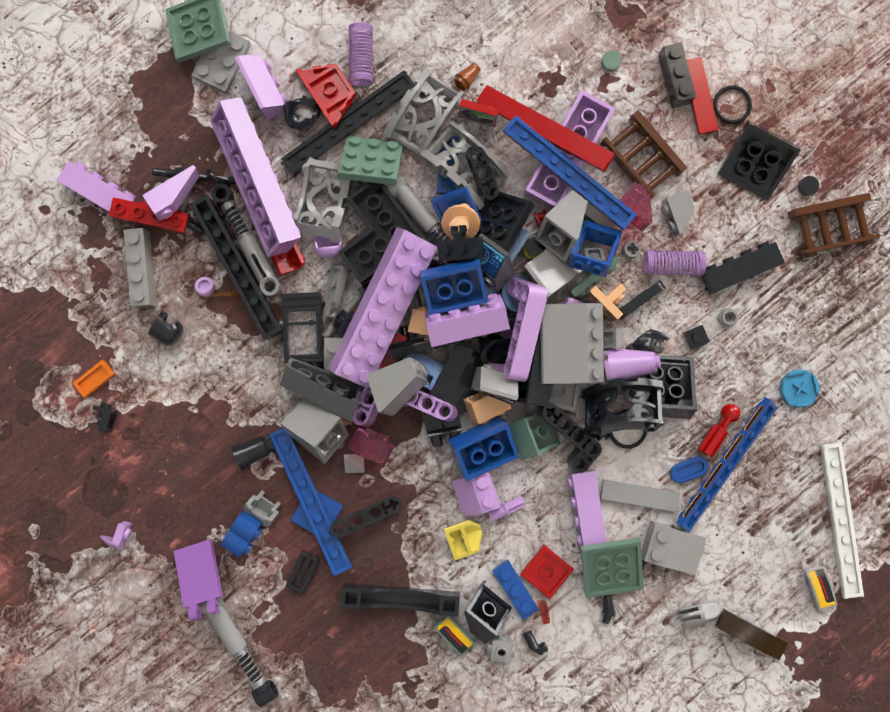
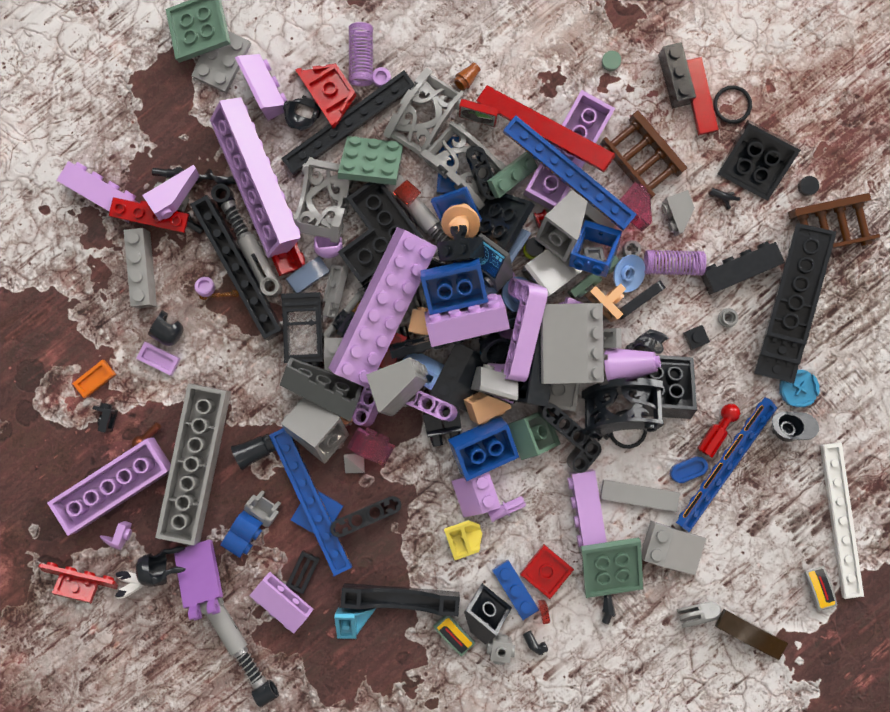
none -> bracket [38,562,118,604]
none -> lavender brick [47,438,171,536]
none -> black hair [115,546,186,599]
none -> copper bar [131,423,161,448]
none -> lavender tile [136,342,181,376]
none -> light grey brick [155,384,231,546]
none -> lavender brick [249,572,314,633]
none -> sand blue slope [286,256,330,293]
none -> medium azure slope [334,608,376,639]
none -> lavender tile [372,67,391,88]
none -> clear red slope [394,180,421,207]
none -> sand green plate [487,152,538,198]
none -> light blue dish [613,255,646,292]
none -> black bar [709,188,740,209]
none -> black slope [754,223,837,384]
none -> piece [772,412,819,442]

